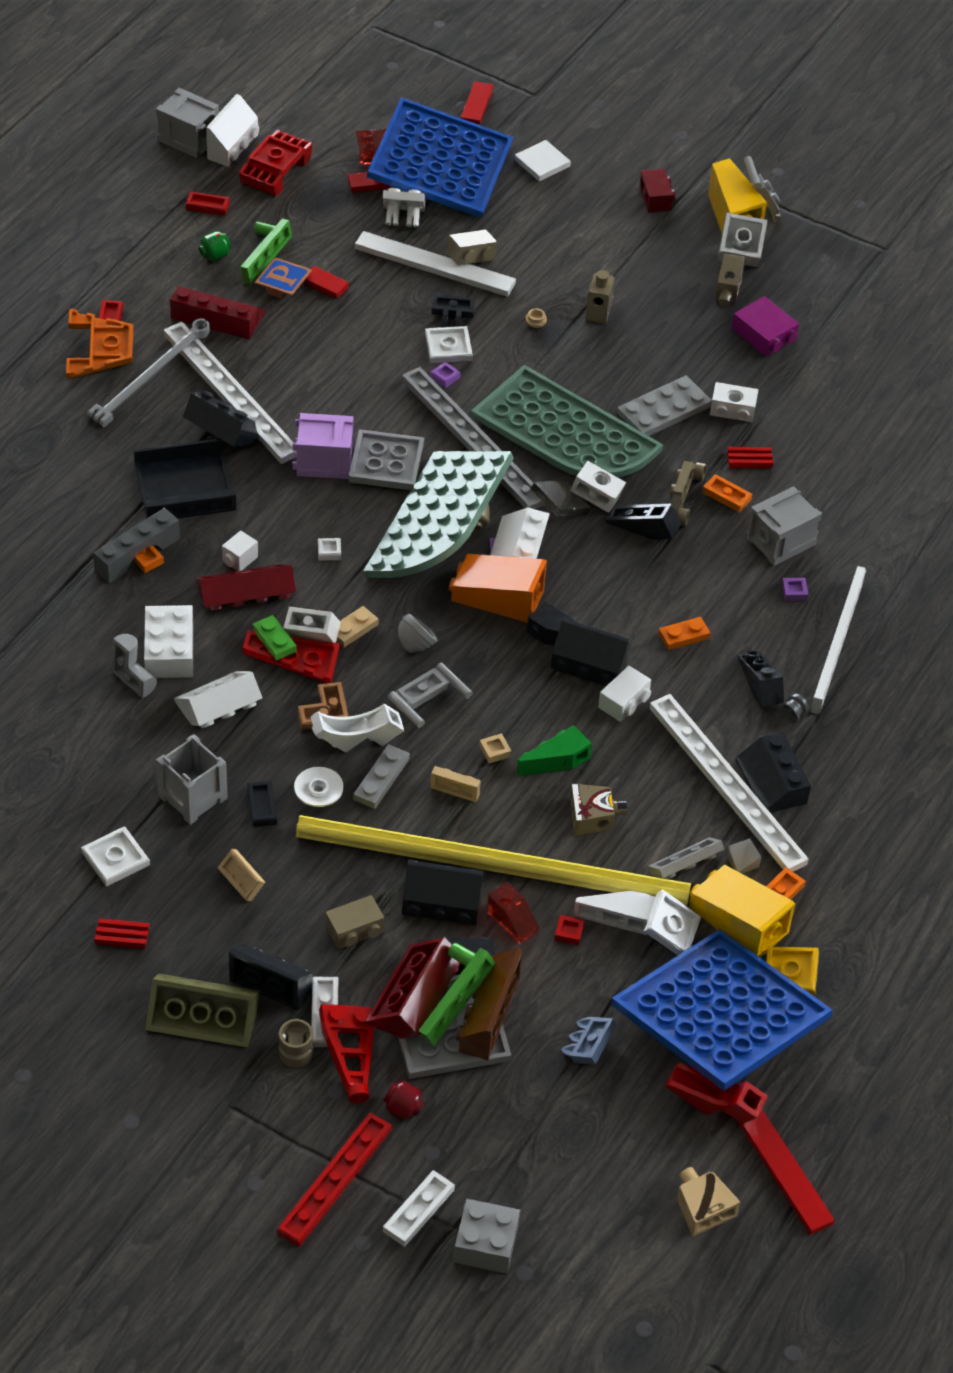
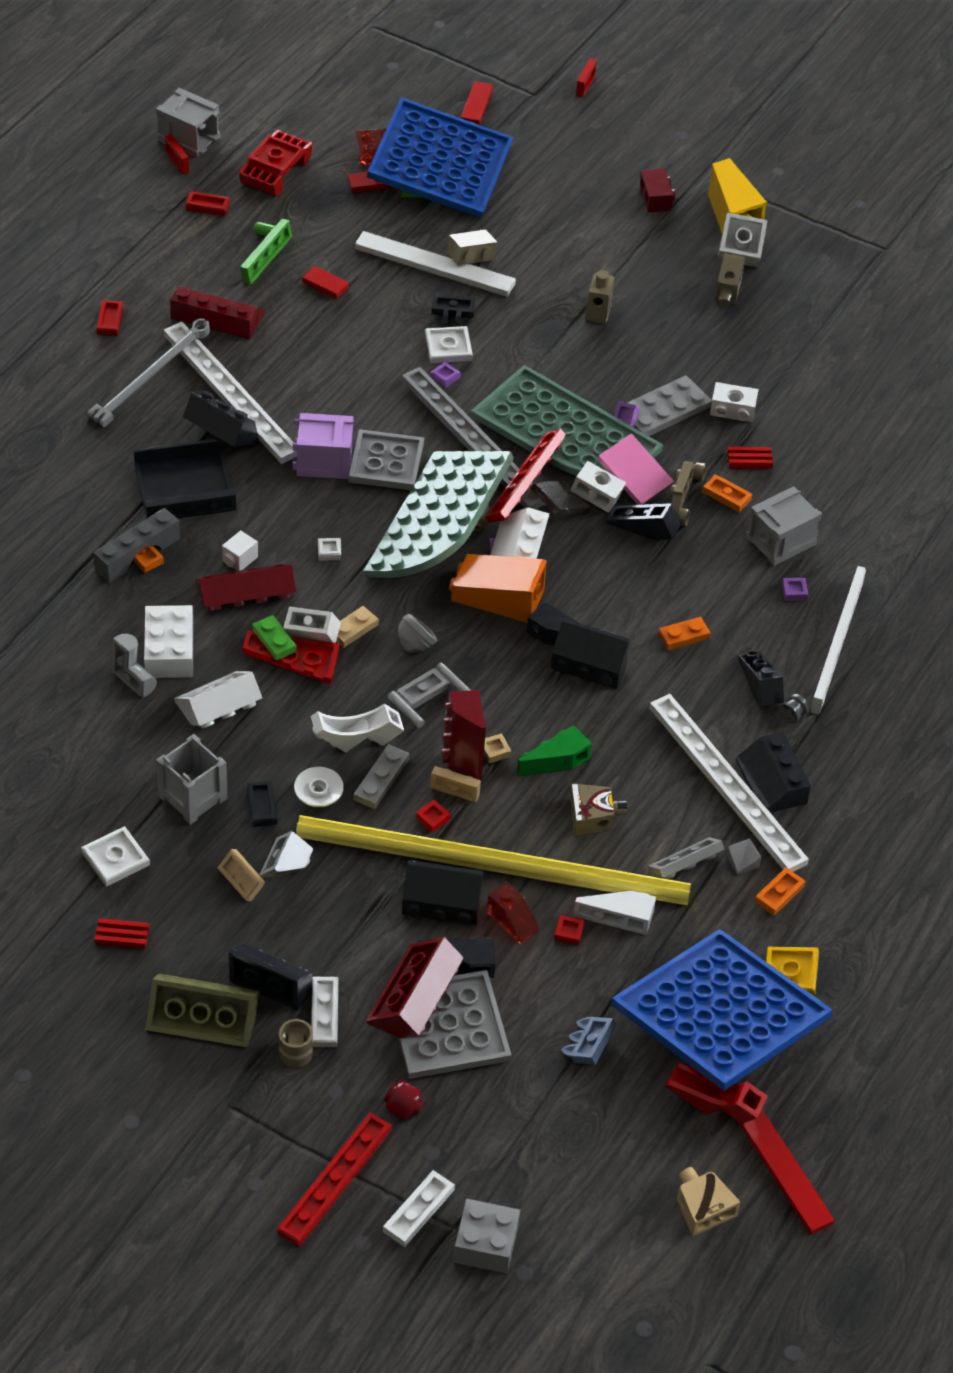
orange wing [66,309,134,379] -> none
green head [198,231,231,262] -> none
white slope [206,94,259,167] -> none
piece [255,257,312,298] -> none
medium nougat brick [298,682,349,731] -> none
red plate [319,1004,374,1103] -> none
dark tan brick [325,895,384,949] -> none
white plate [383,188,425,228] -> none
bright green piece [419,943,496,1046] -> none
reddish brown slope [456,948,523,1061] -> none
white tile [514,140,571,181] -> none
tan plate [526,308,547,328] -> none
white brick [598,666,651,722] -> none
white tile [644,890,701,955] -> none
yellow slope [689,865,795,957] -> none
magenta brick [732,296,799,356] -> none
light grey plate [744,156,781,222] -> none
none -> red tile [165,134,189,175]
none -> slope [259,831,313,878]
none -> red tile [416,800,451,833]
none -> dark red slope [441,690,486,789]
none -> red plate [485,429,566,523]
none -> red tile [576,58,597,98]
none -> bright pink tile [598,433,674,505]
none -> medium lavender tile [614,401,641,428]

